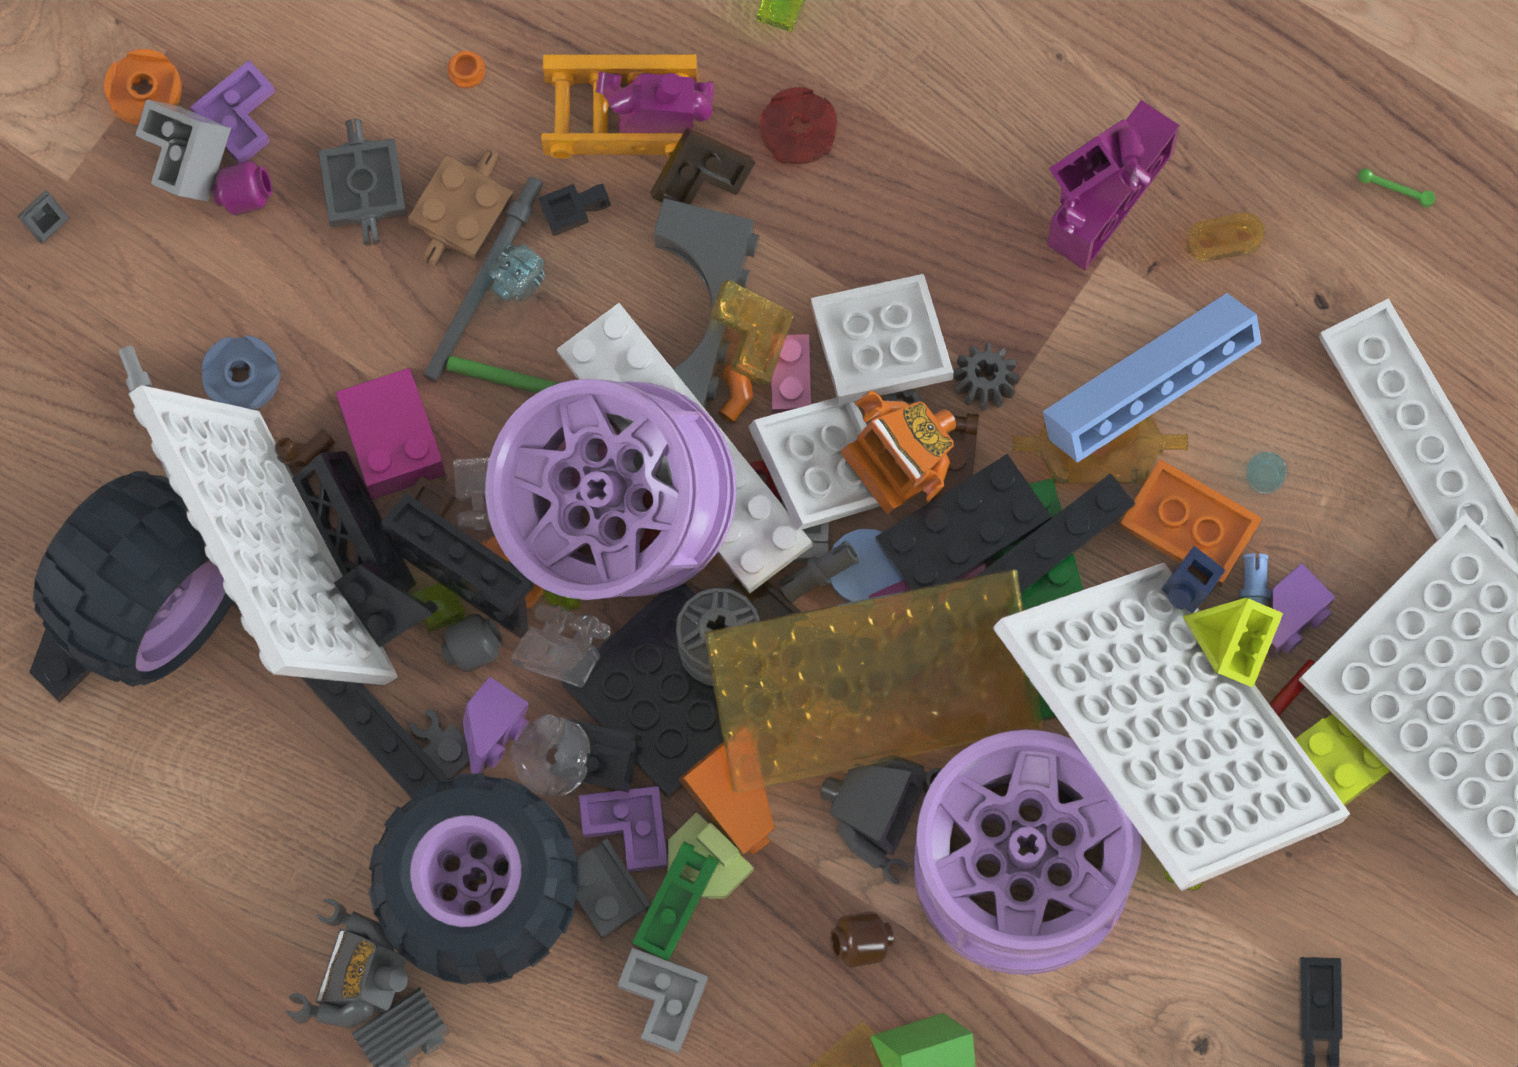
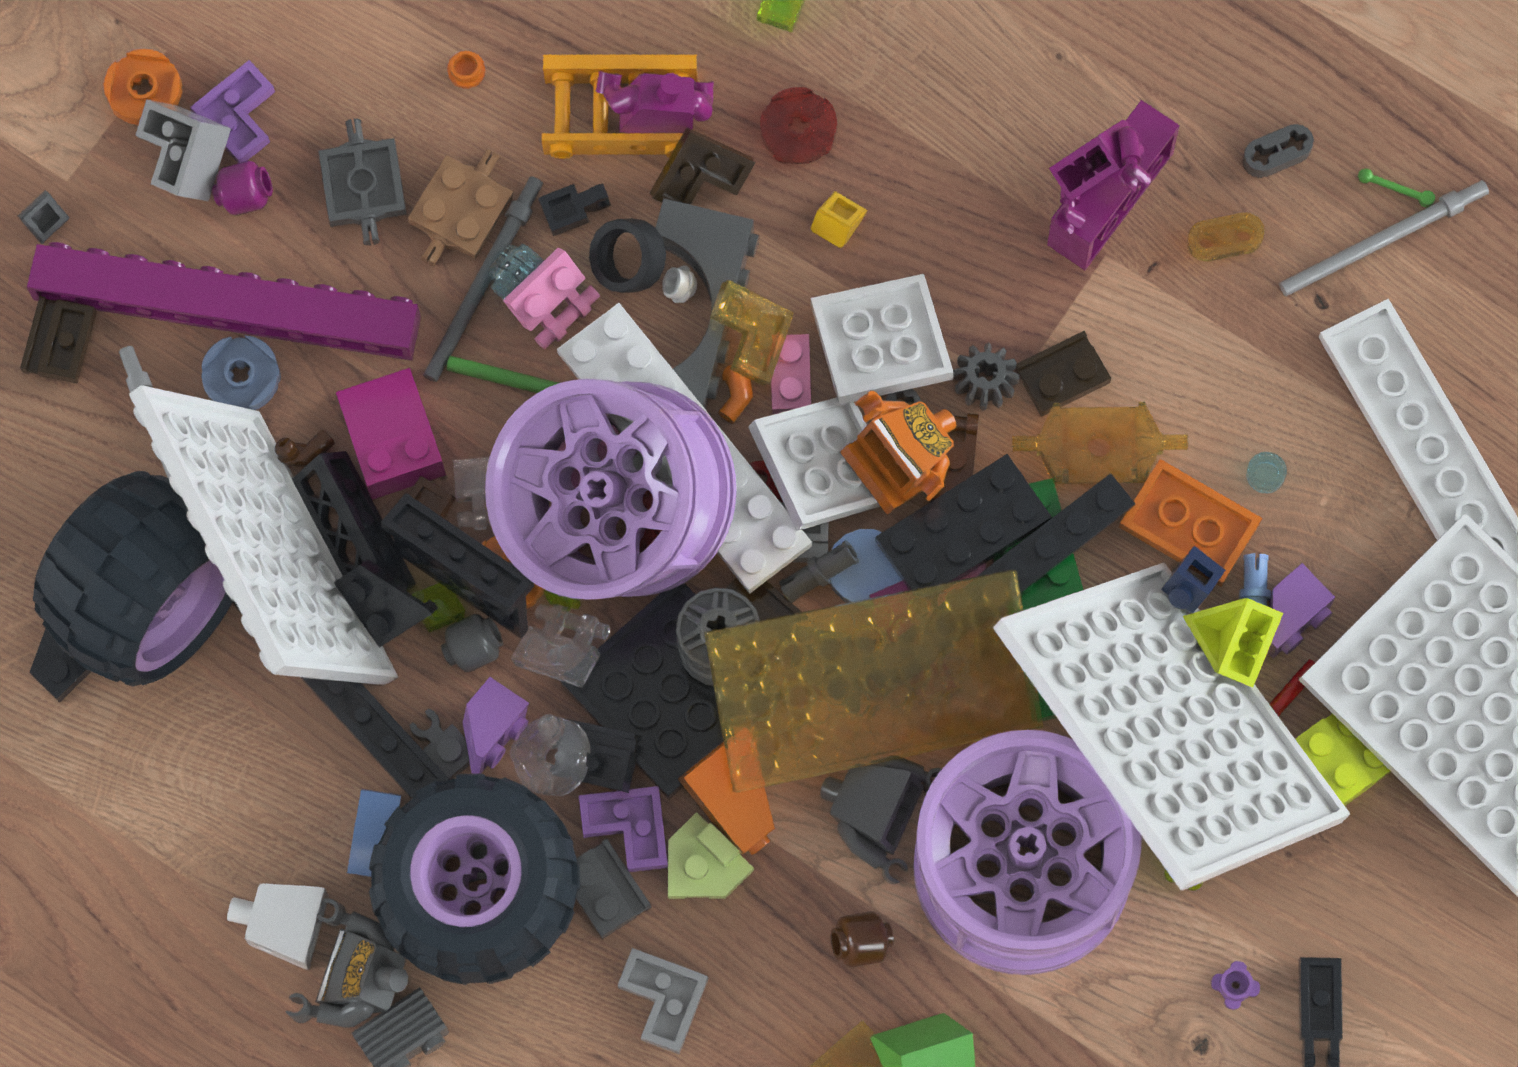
green plate [632,841,720,961] -> none
light blue brick [1043,293,1261,462] -> none
none -> dark brown plate [20,296,97,384]
none -> magenta brick [27,242,421,361]
none -> white torso [227,883,329,970]
none -> medium blue slope [347,789,401,877]
none -> bright pink plate [503,248,600,349]
none -> black tyre [589,218,666,293]
none -> white plate [662,265,697,303]
none -> yellow slope [811,191,867,248]
none -> dark brown plate [1015,331,1111,417]
none -> medium lavender plate [1211,961,1260,1010]
none -> dark grey beam [1243,124,1314,178]
none -> light grey bar [1279,180,1489,296]

